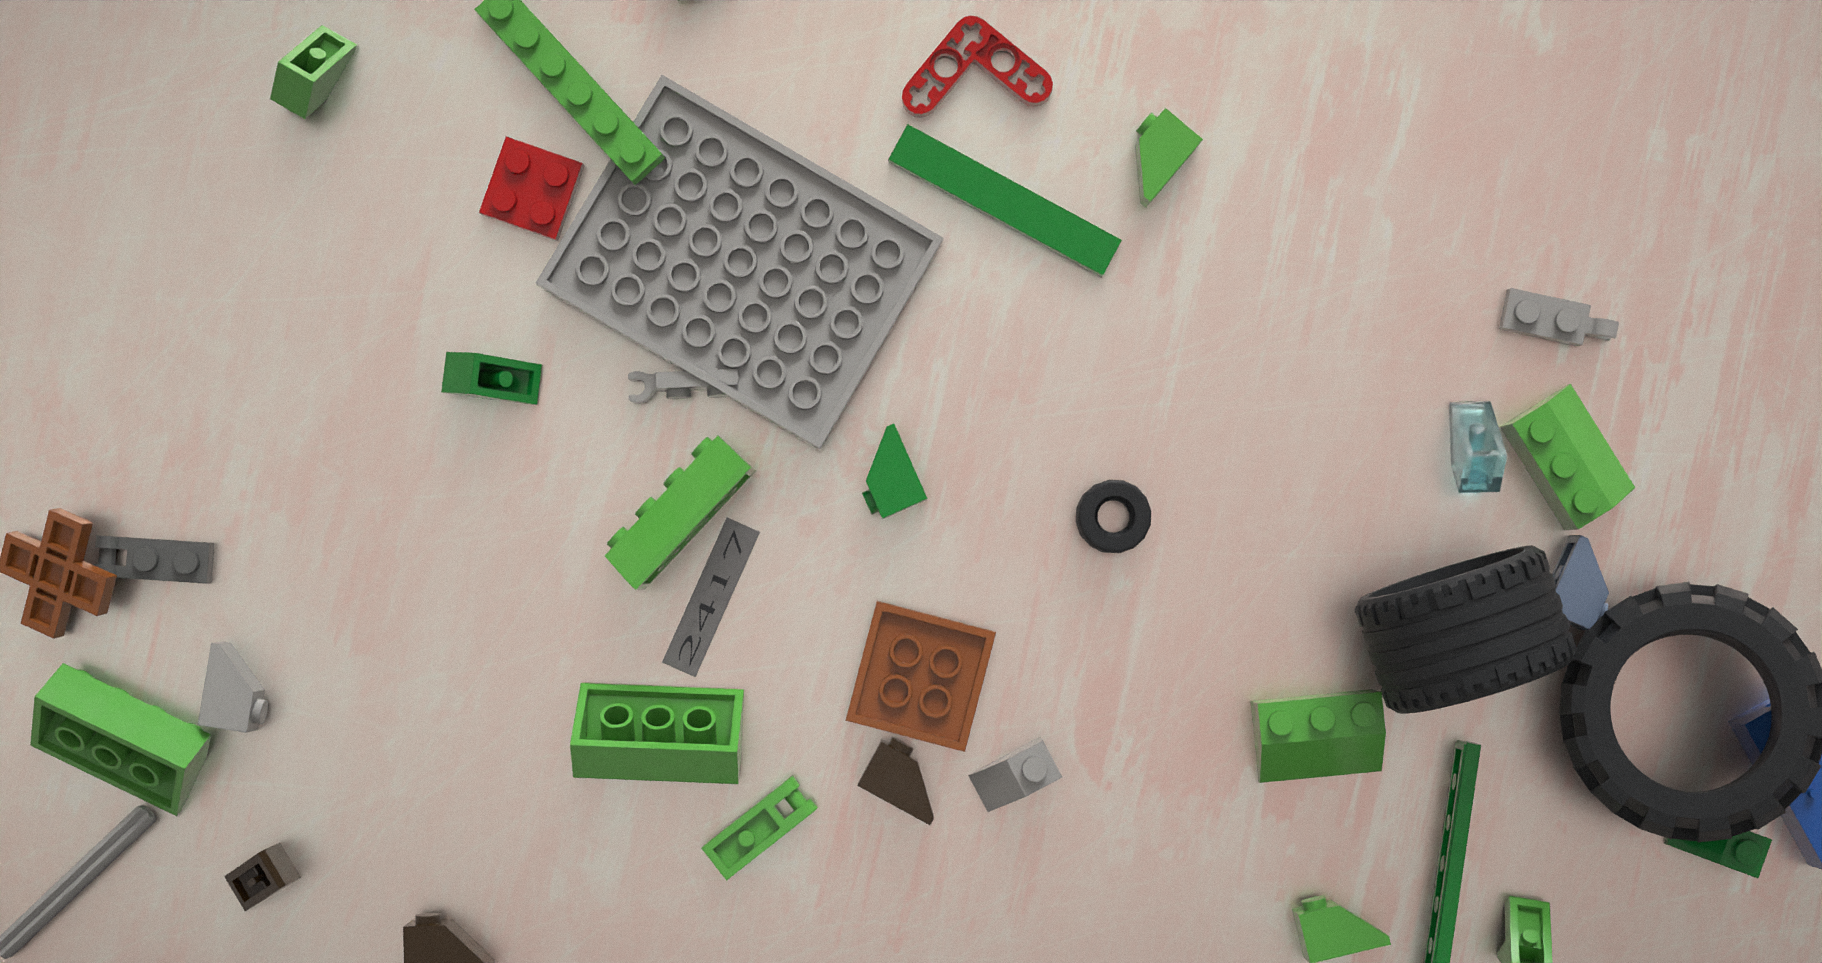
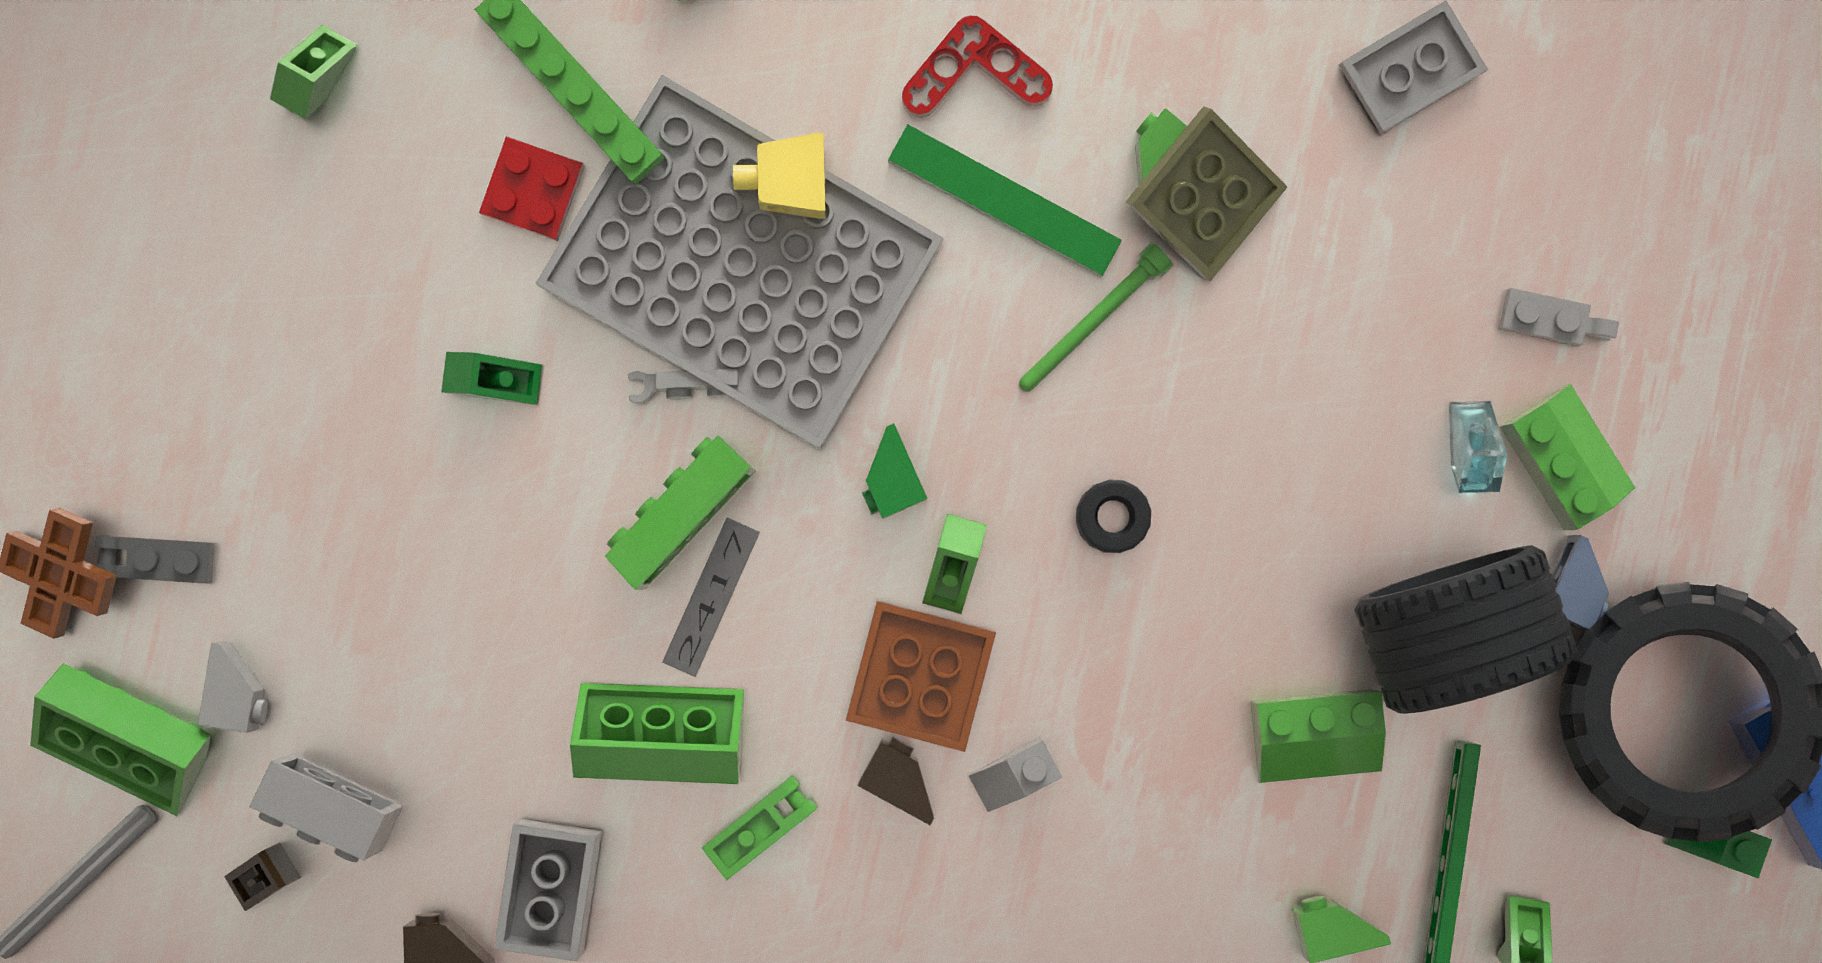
none -> light grey brick [249,754,403,862]
none -> light grey brick [494,819,602,961]
none -> light yellow torso [733,133,825,219]
none -> bright green slope [922,514,987,614]
none -> bright green piece [1019,242,1174,392]
none -> olive plate [1125,106,1287,281]
none -> light grey plate [1339,0,1488,134]

